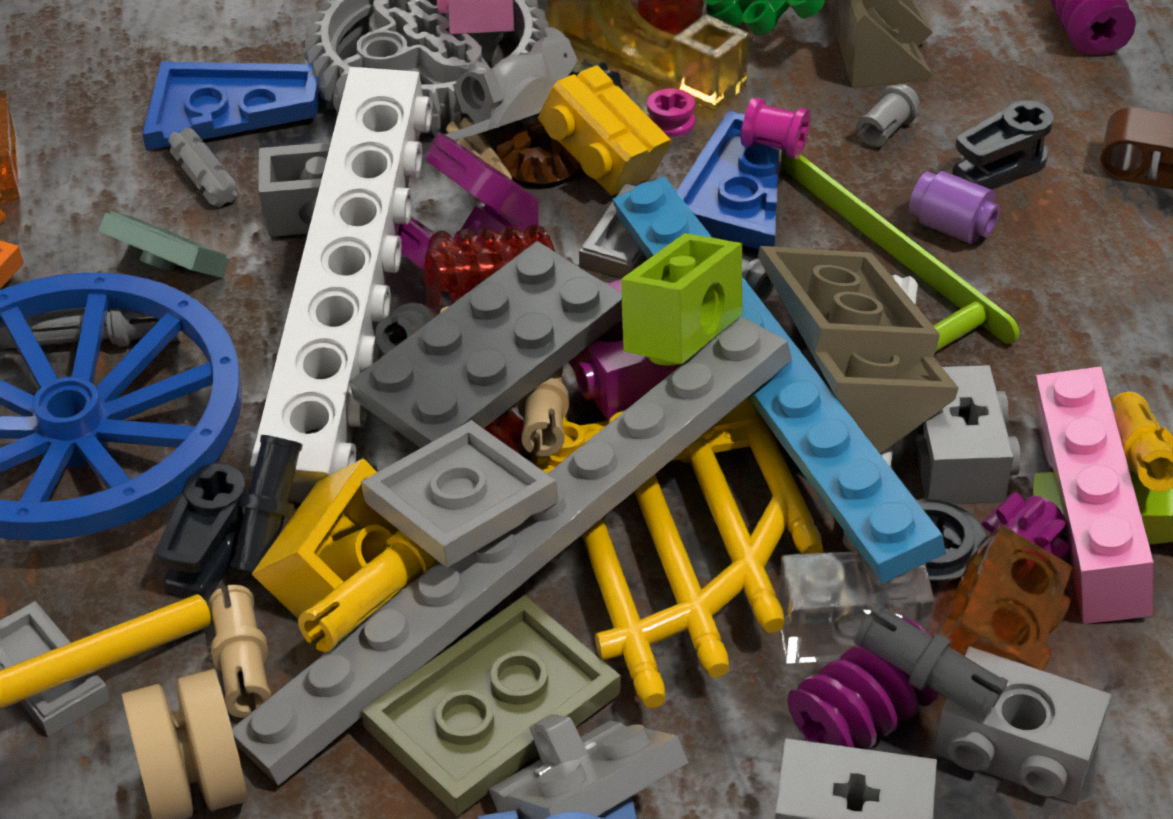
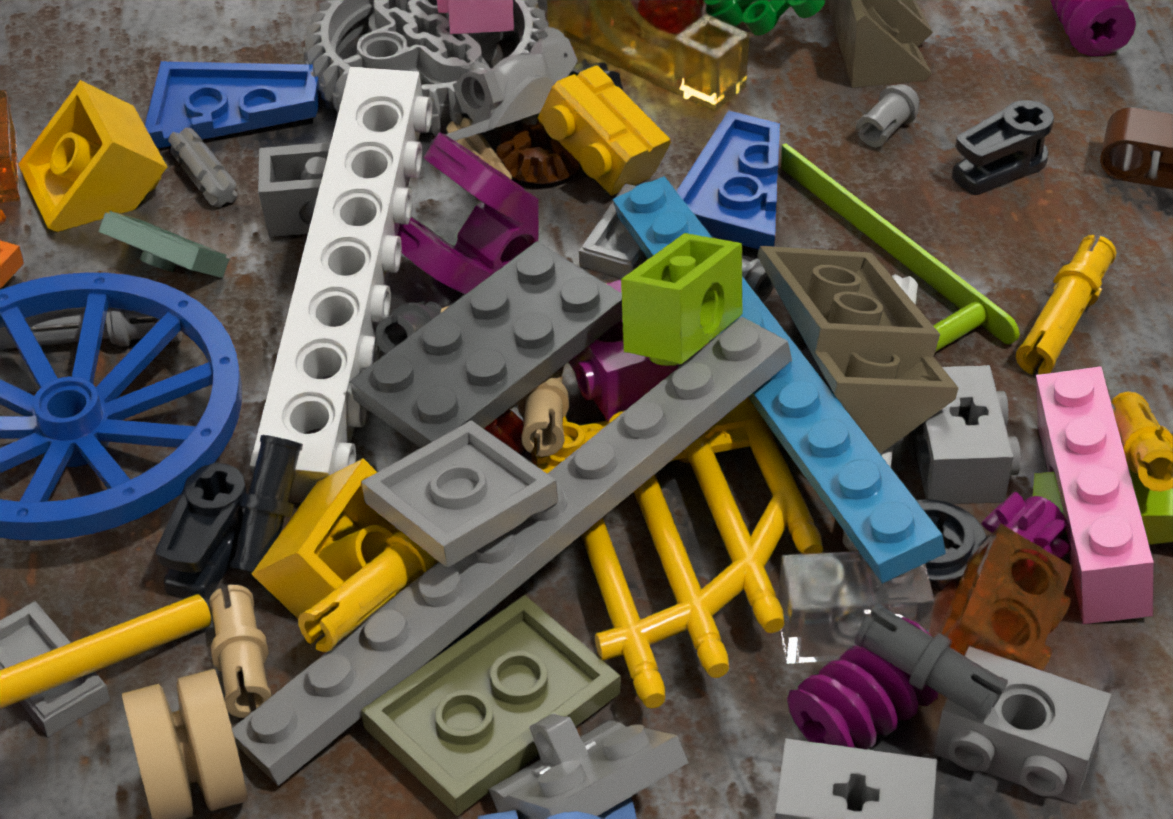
clear red piece [423,224,555,310] -> none
dark pink bush [647,88,695,137] -> none
dark pink bush [741,98,811,159] -> none
medium lavender brick [909,171,1000,244] -> none
none -> yellow slope [18,80,167,232]
none -> yellow pin [1016,235,1117,375]

